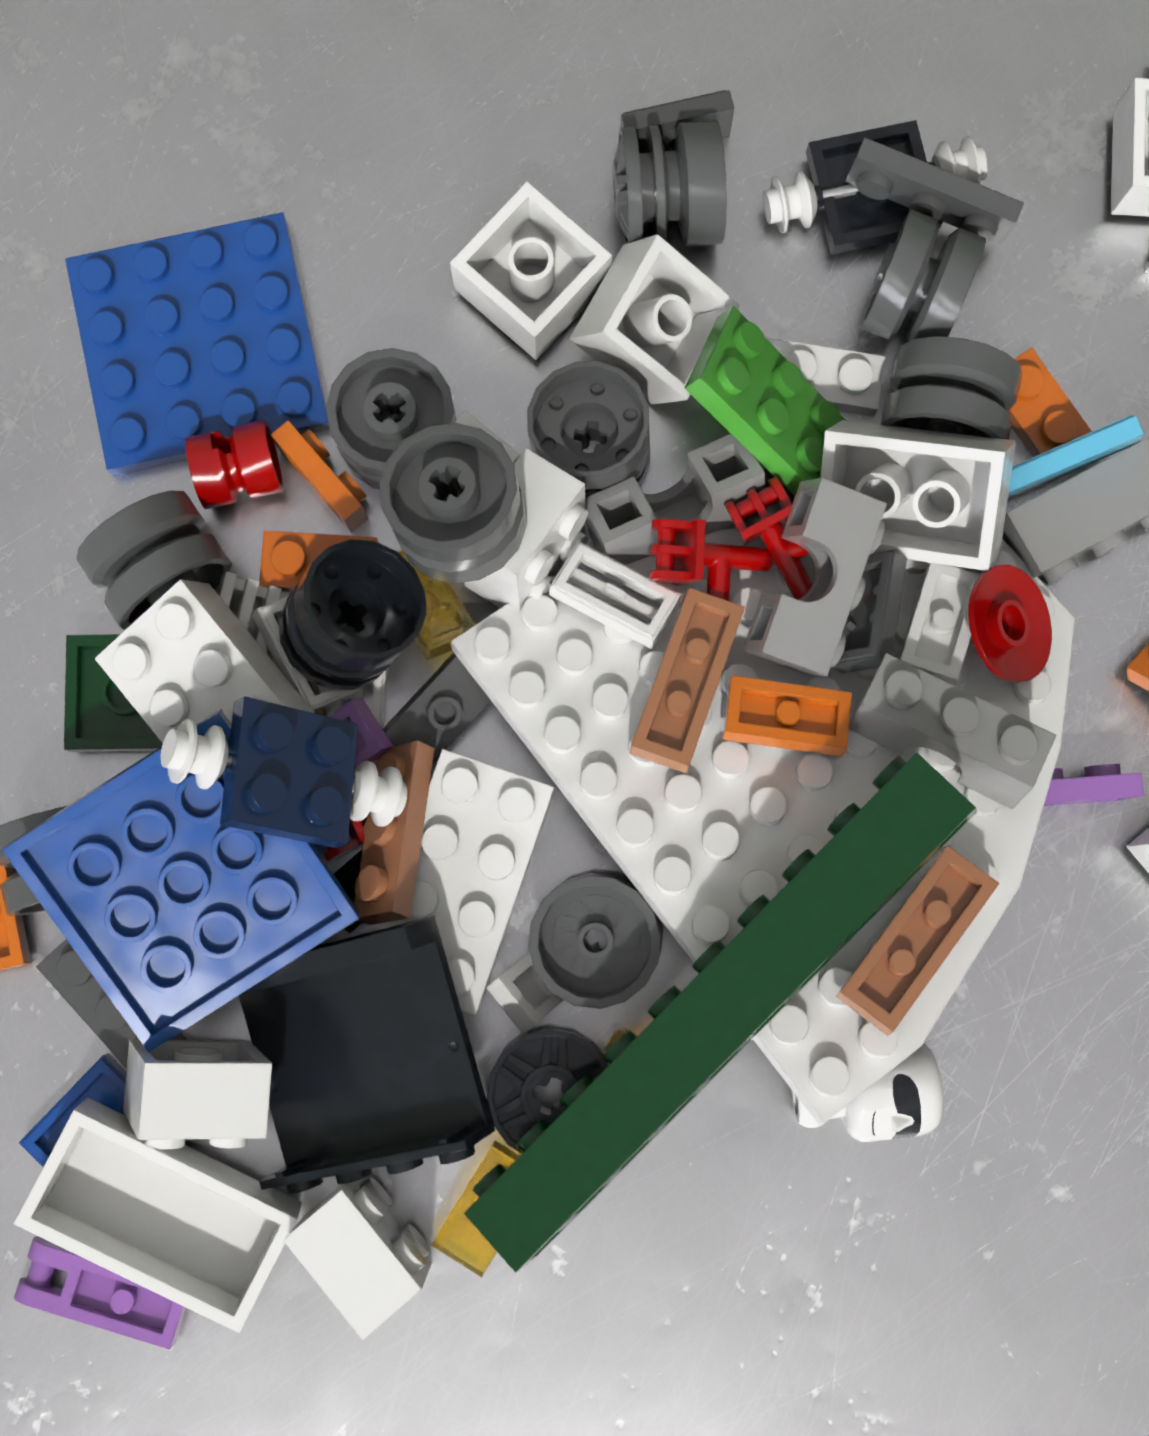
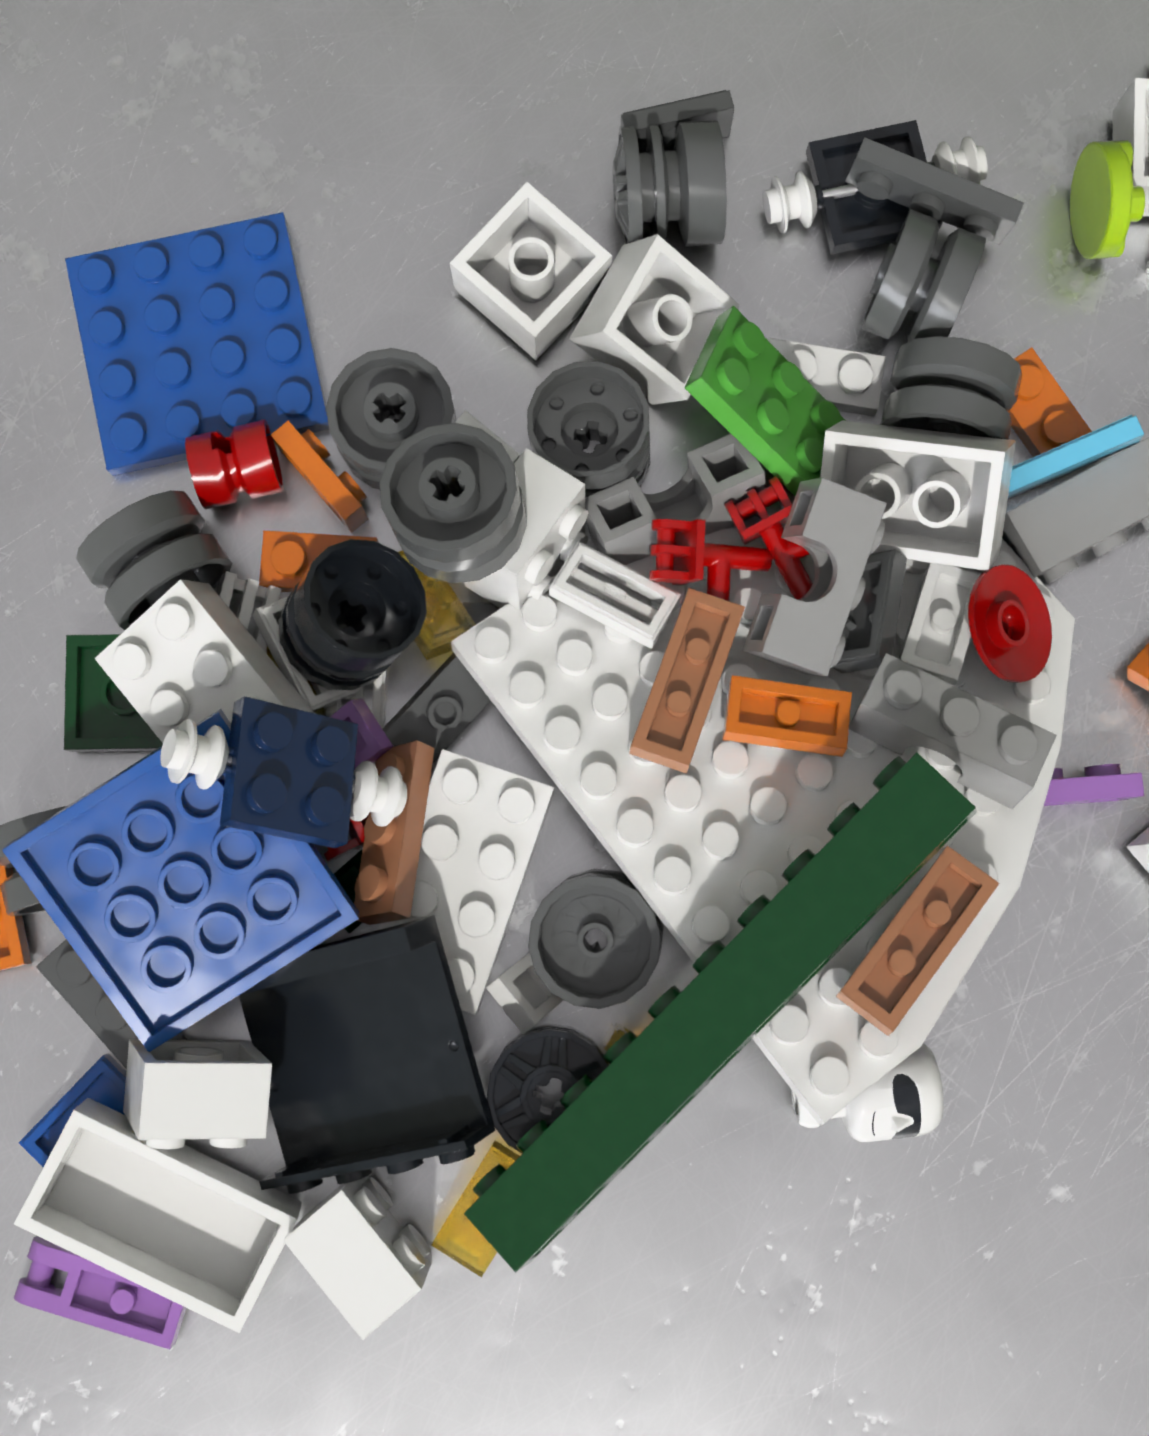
none -> lime tile [1070,140,1145,259]

